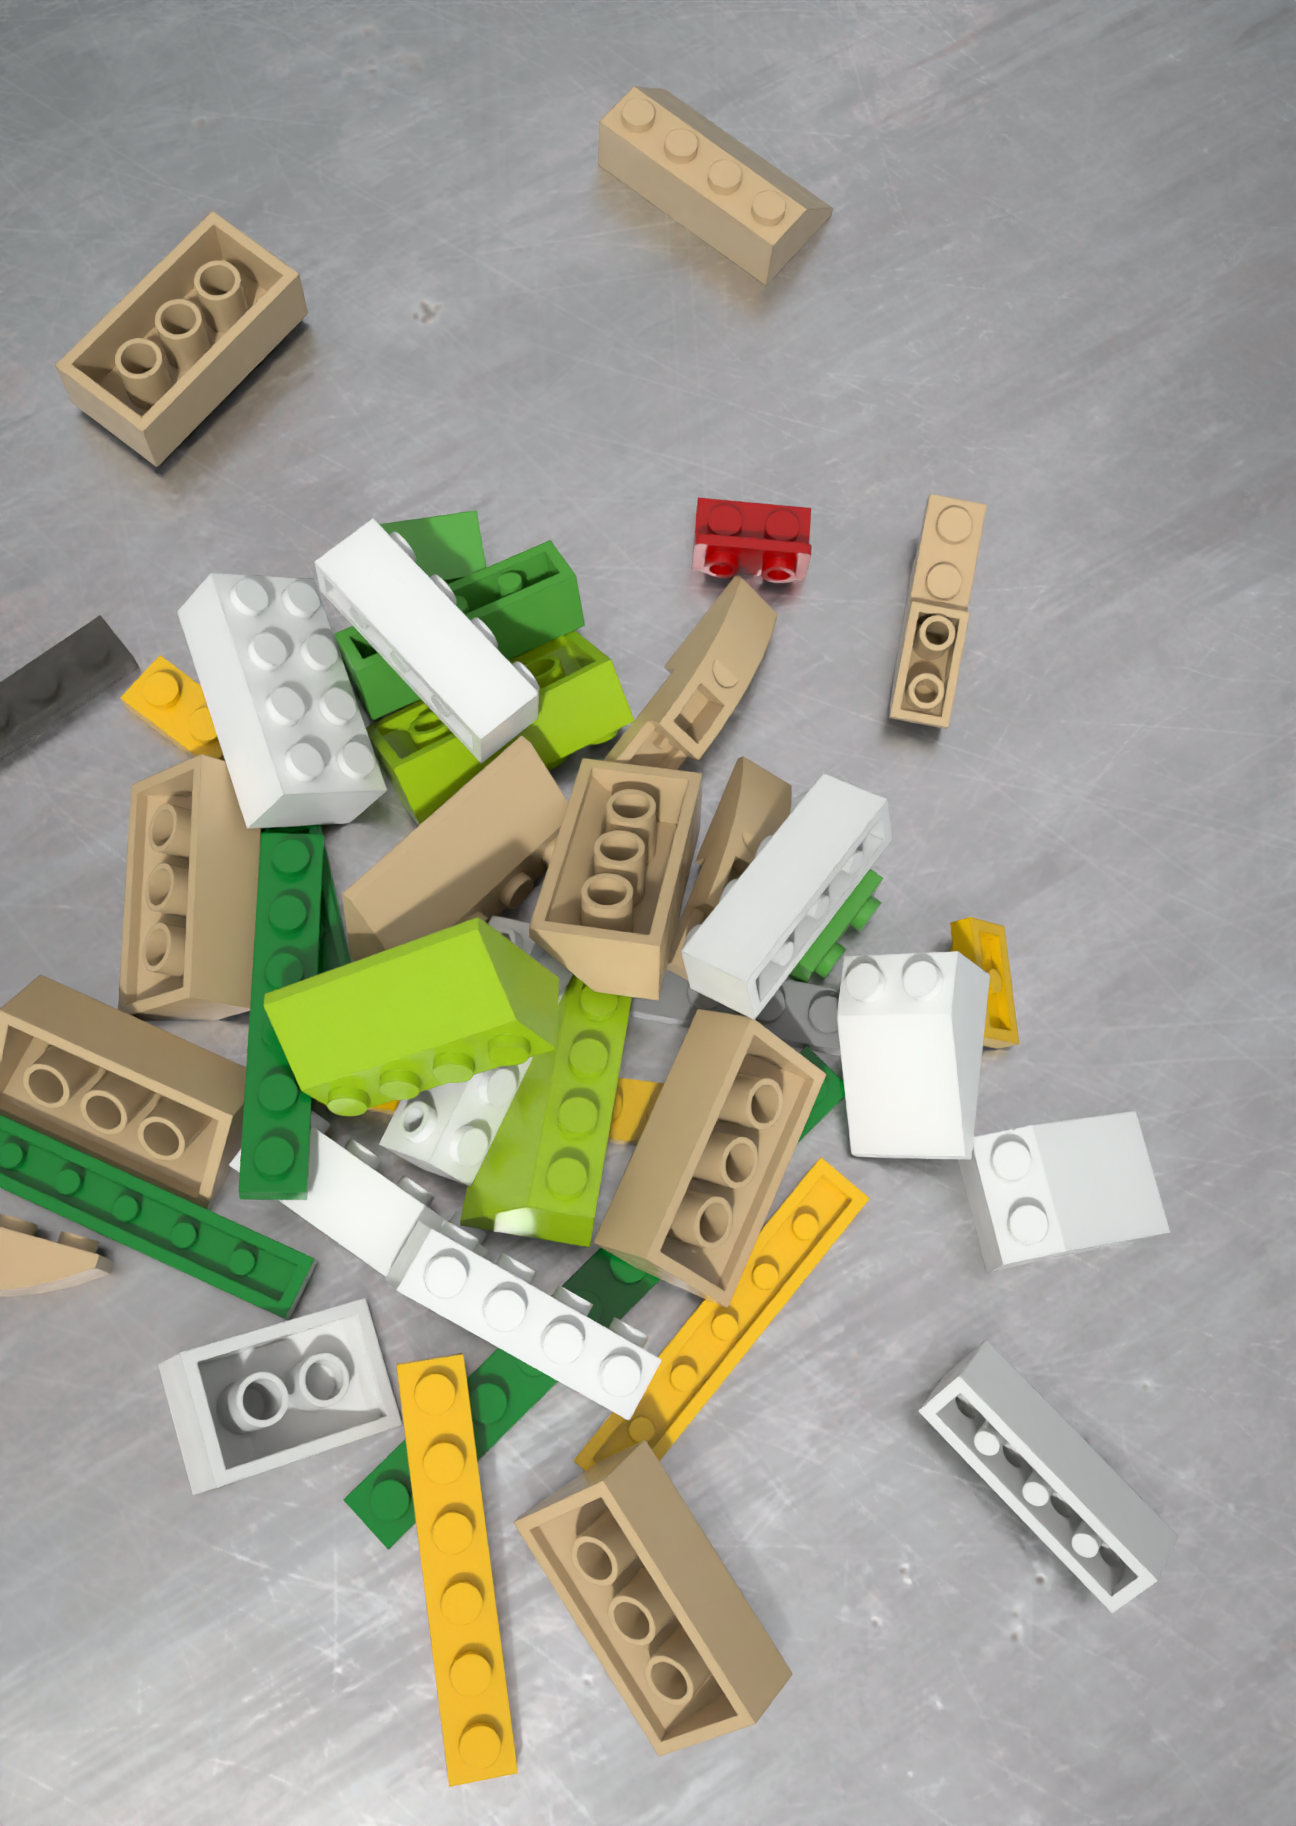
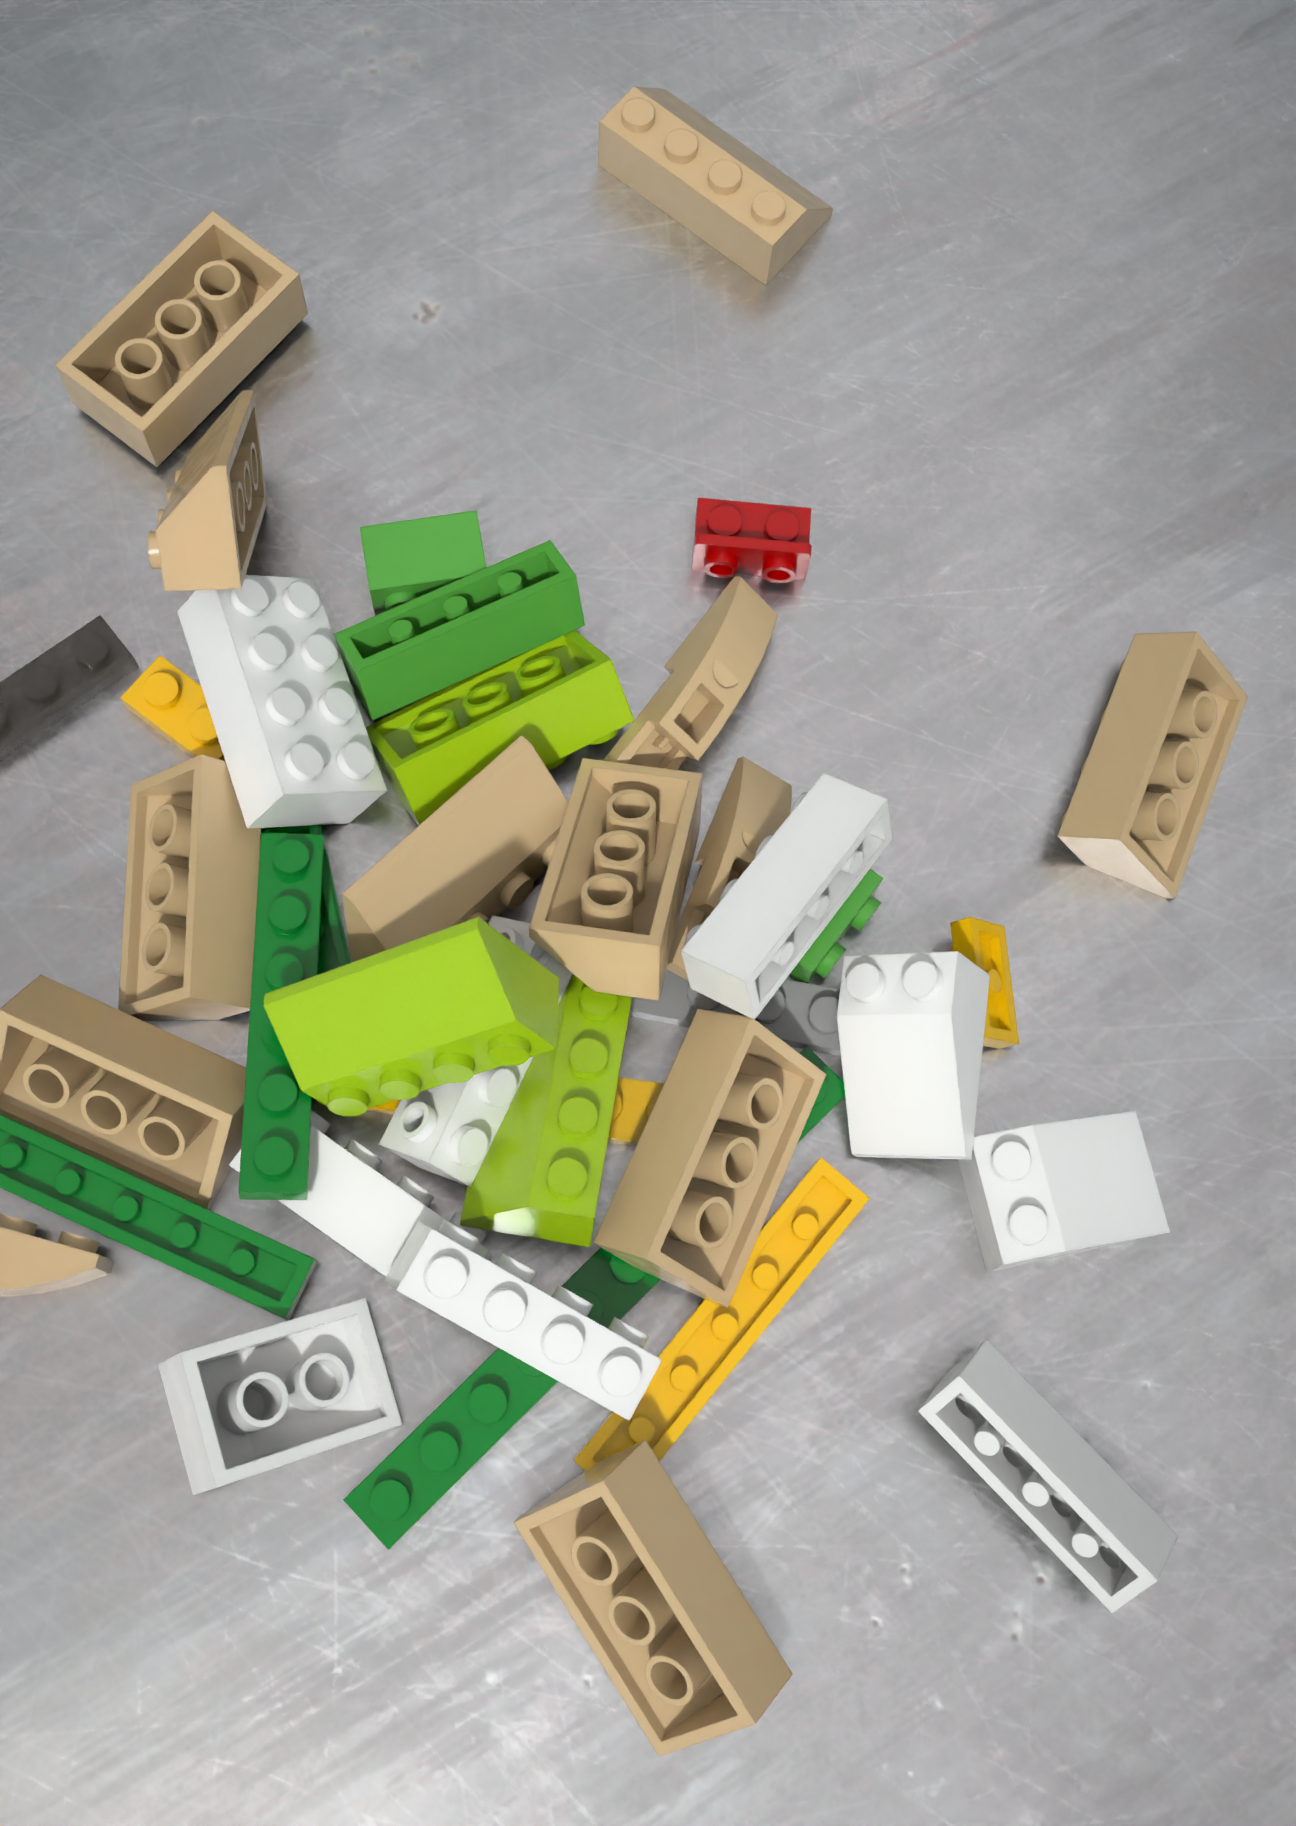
white brick [314,518,540,764] -> none
yellow plate [396,1353,518,1787] -> none
tan slope [889,494,987,729] -> none
none -> tan slope [148,390,267,591]
none -> tan slope [1058,631,1248,899]

